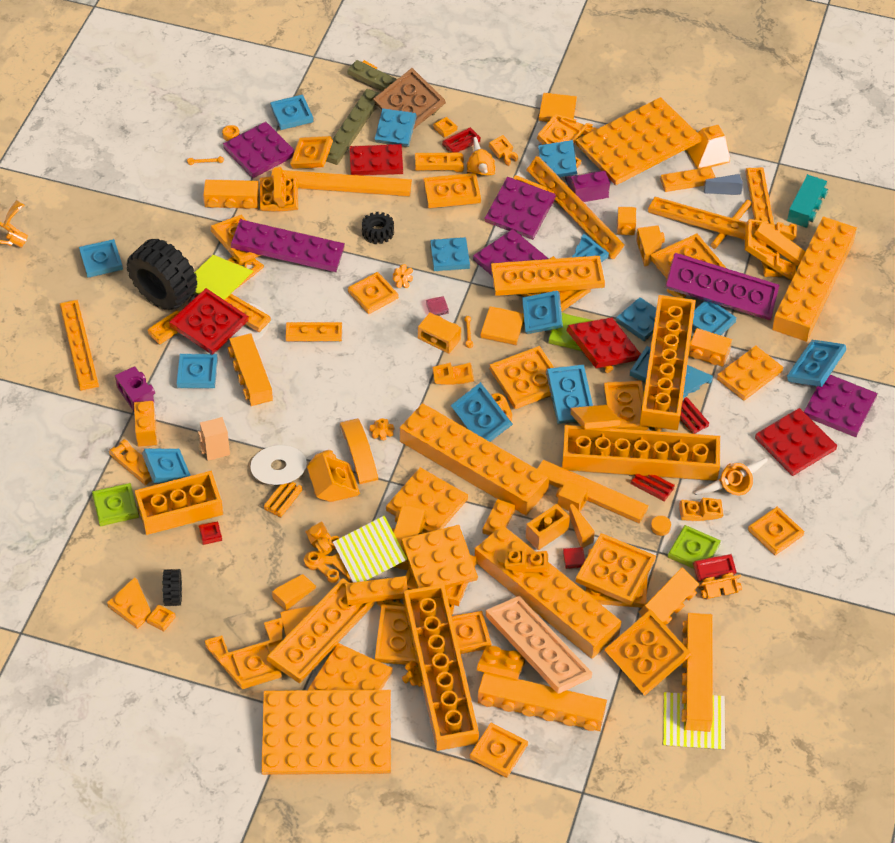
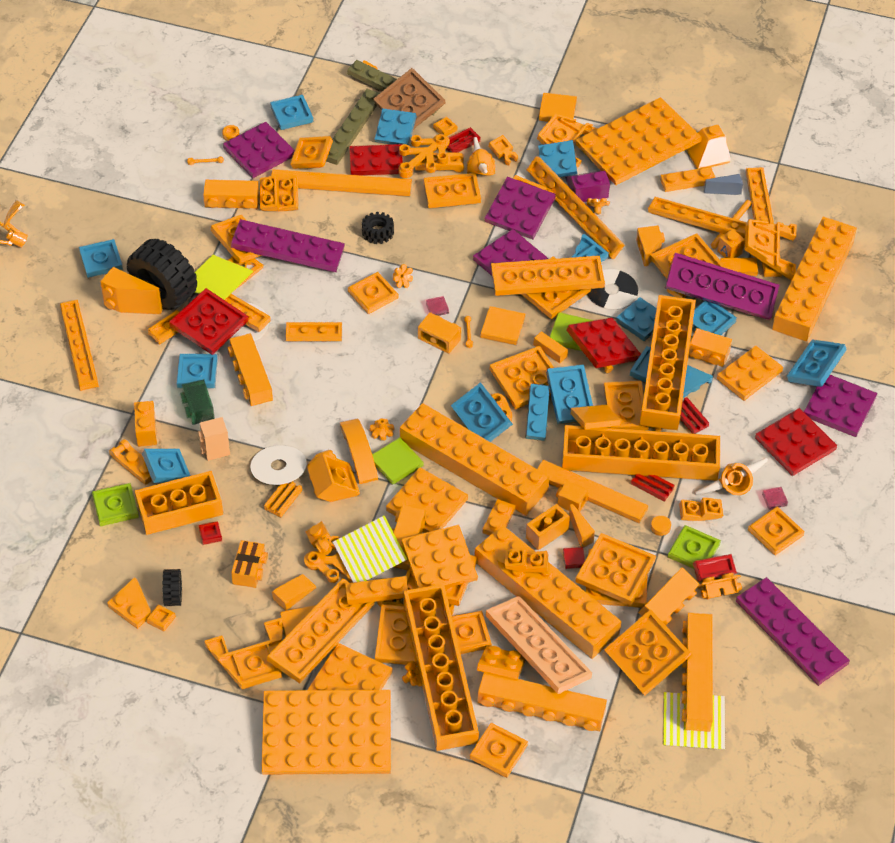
magenta brick [115,366,155,412] -> none
light orange plate [272,167,286,207] -> none
dark azure plate [430,237,470,271] -> none
light orange slope [433,362,474,385] -> none
dark azure plate [522,291,563,334] -> none
light orange brick [617,207,636,235] -> none
light orange tile [754,221,806,266] -> none
teal brick [787,174,828,228] -> none
none -> light orange slope [100,267,163,314]
none -> clear green brick [180,379,215,425]
none -> light orange brick [231,540,268,588]
none -> lime tile [372,438,424,485]
none -> light orange plant [399,134,450,178]
none -> dark azure plate [526,384,550,441]
none -> light orange piece [533,331,568,363]
none -> light orange plant [587,198,610,215]
none -> sticker [587,269,638,309]
none -> light orange brick [717,229,745,258]
none -> light orange tile [720,258,758,276]
none -> magenta plate [736,577,850,686]
none -> clear pink tile [762,487,788,510]

